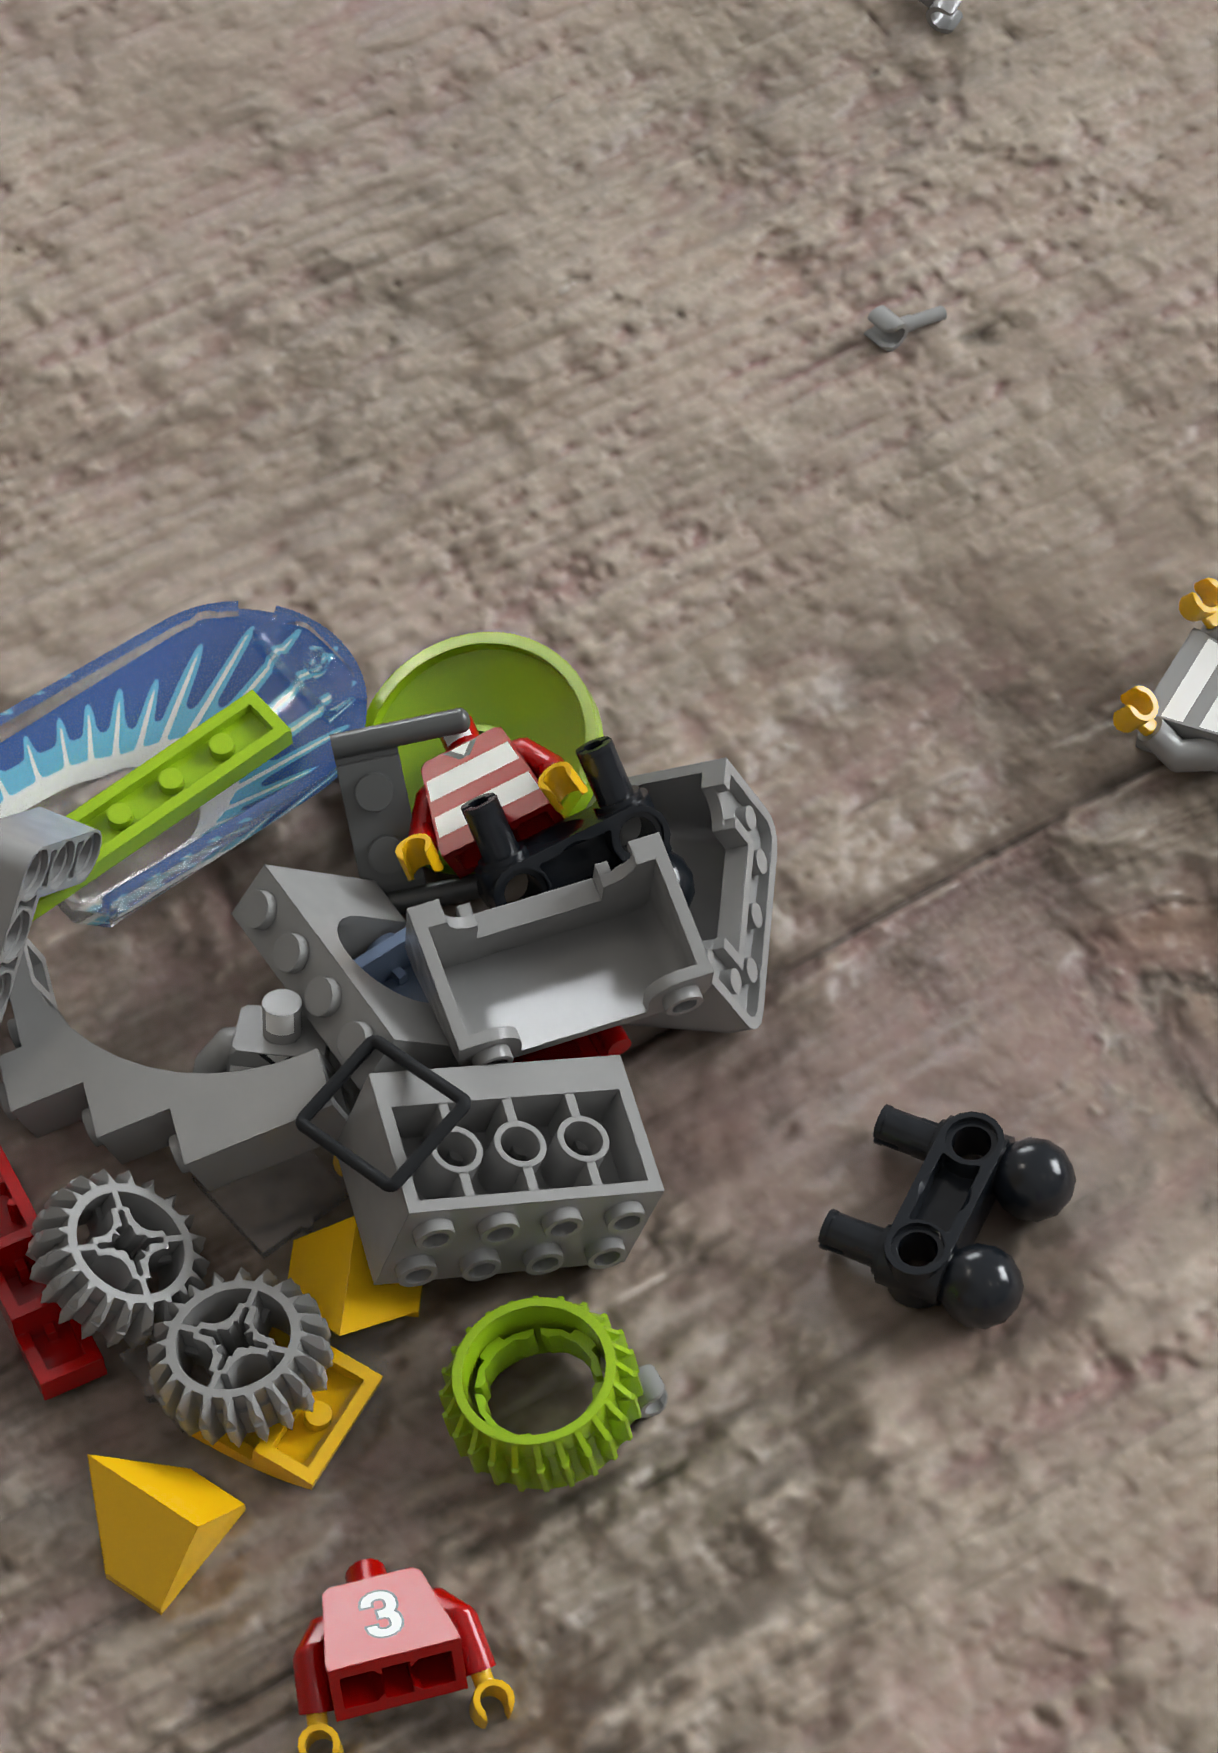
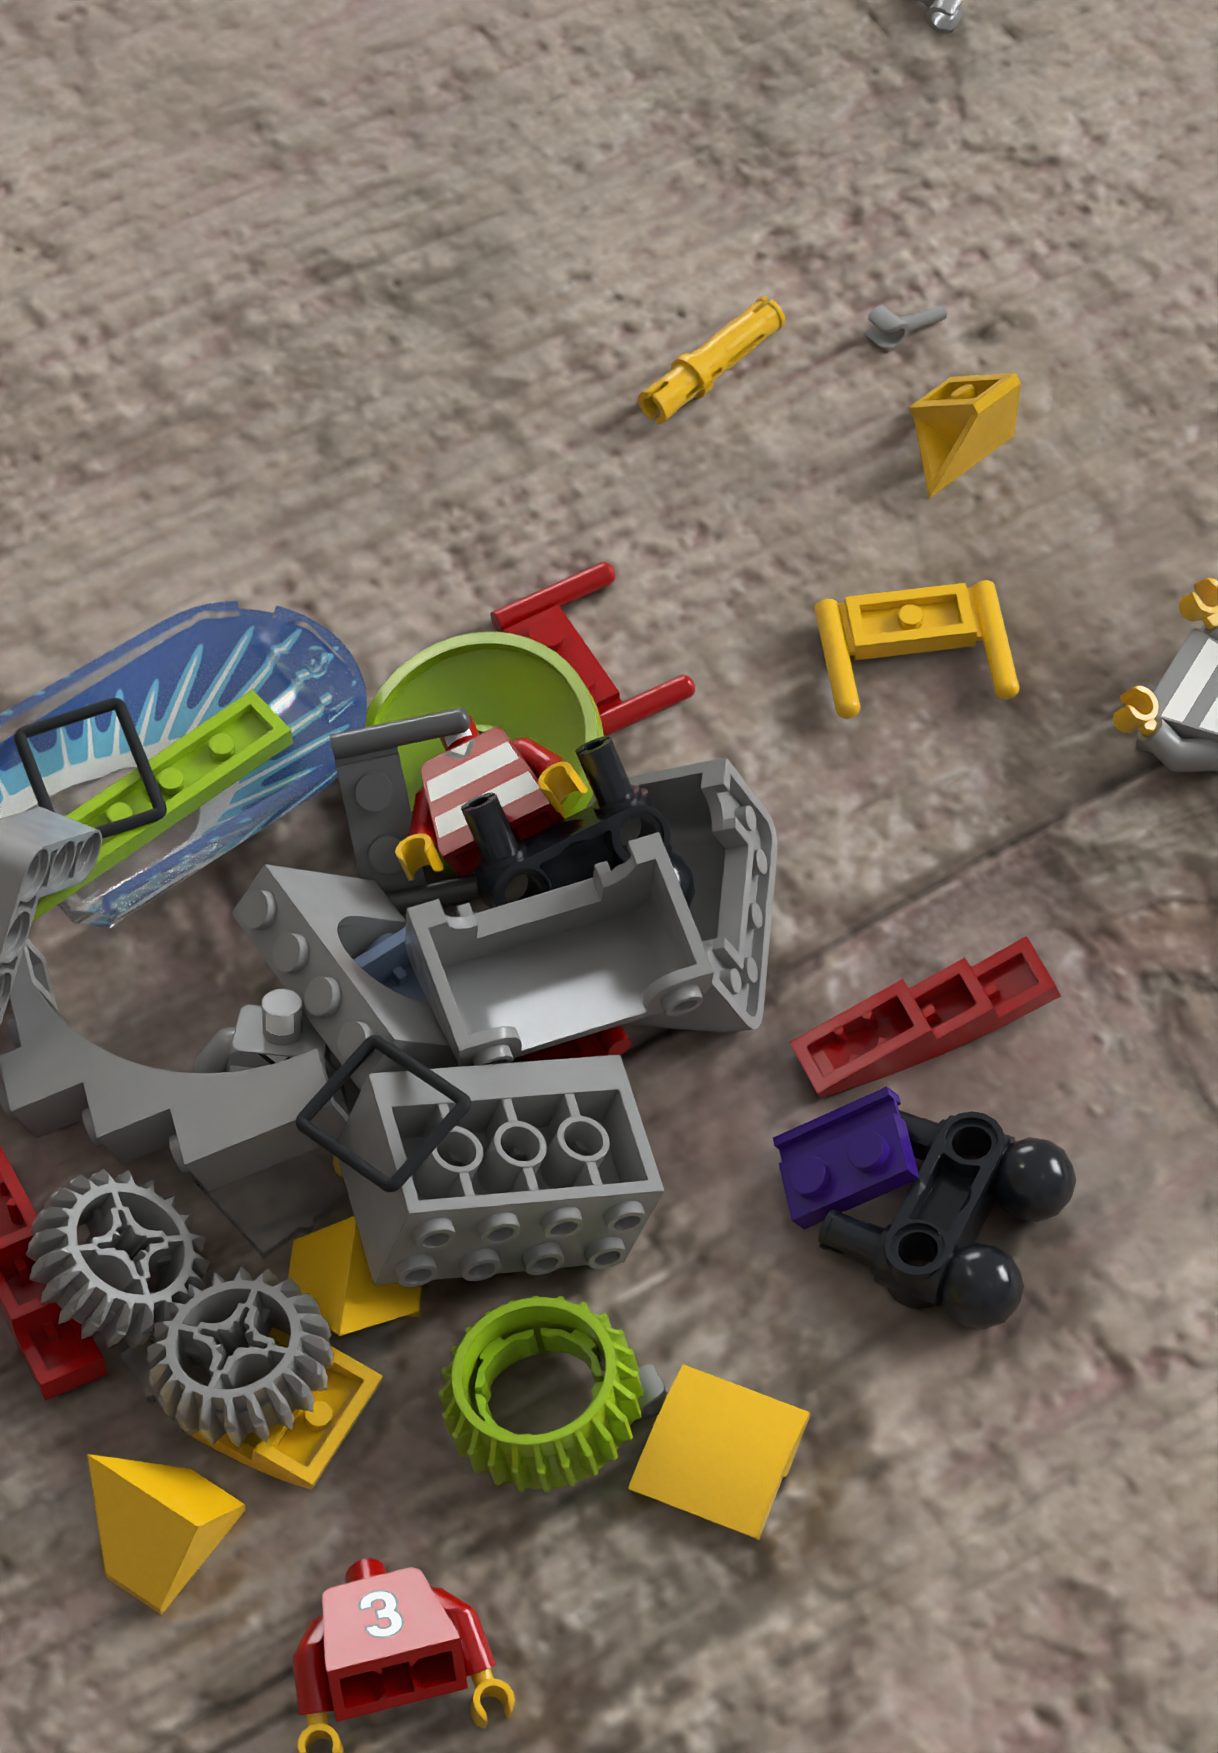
none -> black piece [14,698,167,839]
none -> red plate [490,562,695,736]
none -> yellow slope [628,1364,811,1540]
none -> yellow pin [638,296,786,424]
none -> dark purple plate [773,1086,920,1230]
none -> red slope [789,936,1061,1098]
none -> yellow plate [814,580,1019,719]
none -> yellow slope [908,373,1021,499]

